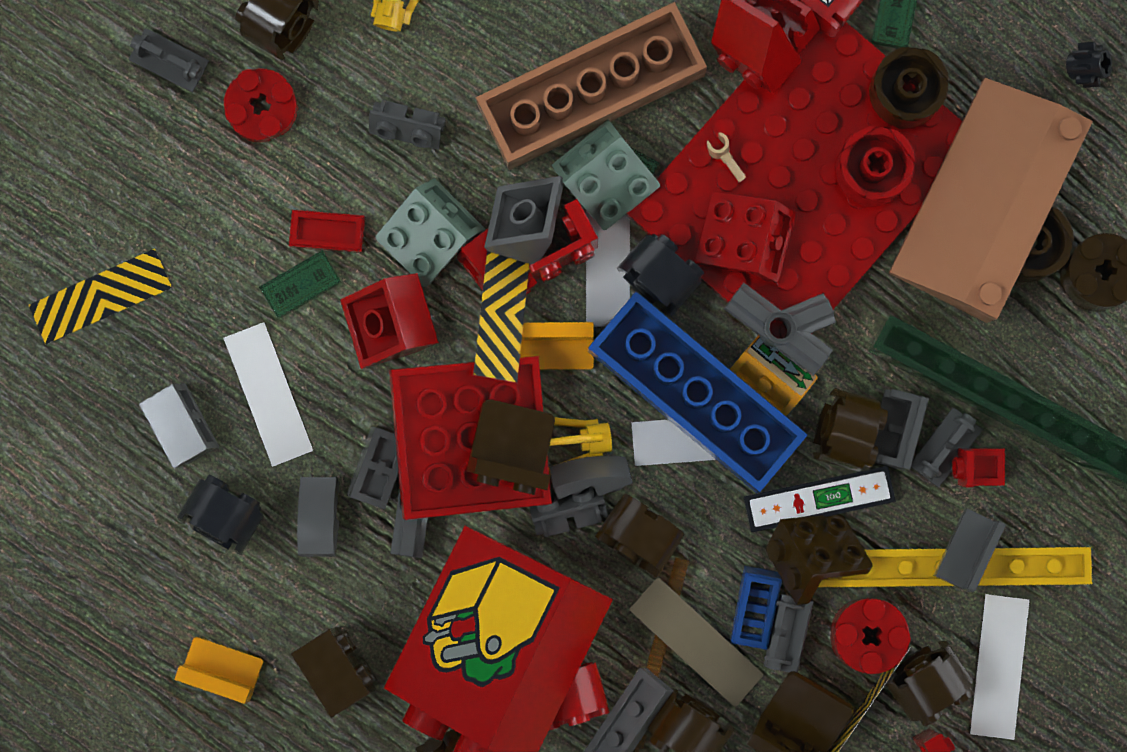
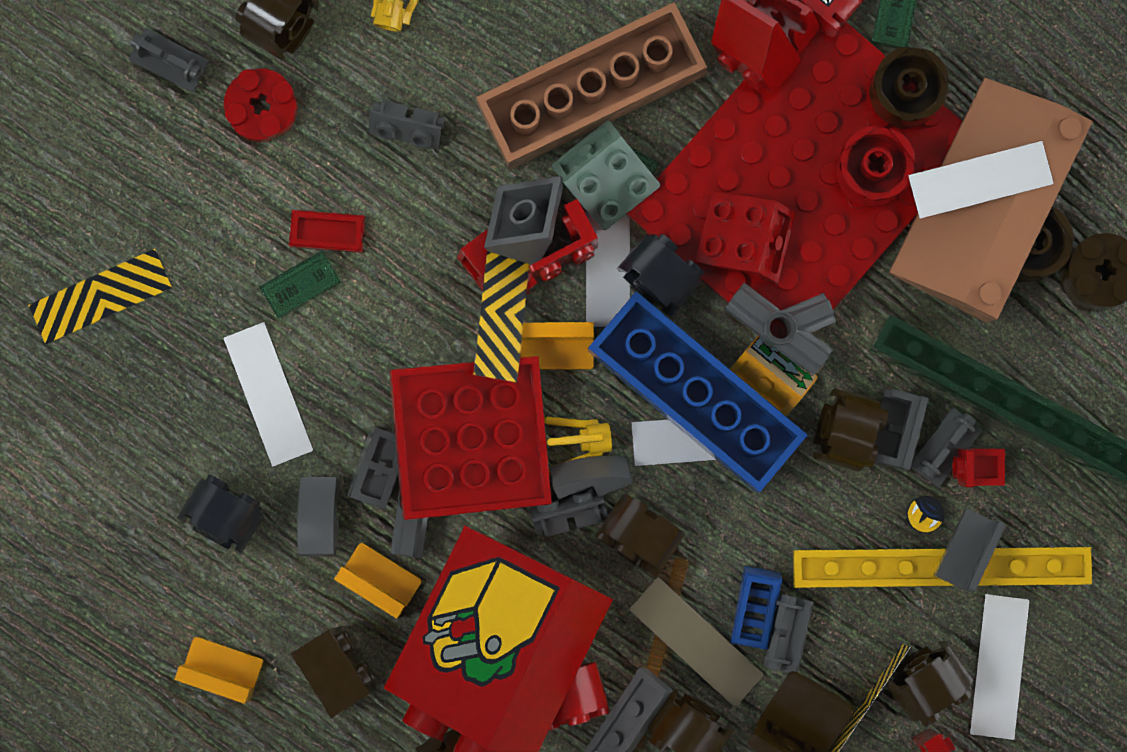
hinge [139,383,219,468] -> none
red slope [340,273,439,369] -> none
sand green bracket [375,178,485,287] -> none
dark brown bracket [467,399,555,495] -> none
tan hand [707,132,746,182] -> none
tile [743,466,896,533] -> none
dark brown bracket [765,514,873,605] -> none
red brick [830,598,911,674] -> none
black gear [1066,41,1112,88] -> none
none -> light orange panel [334,543,422,619]
none -> tile [906,496,944,533]
none -> white sticker [908,141,1054,219]

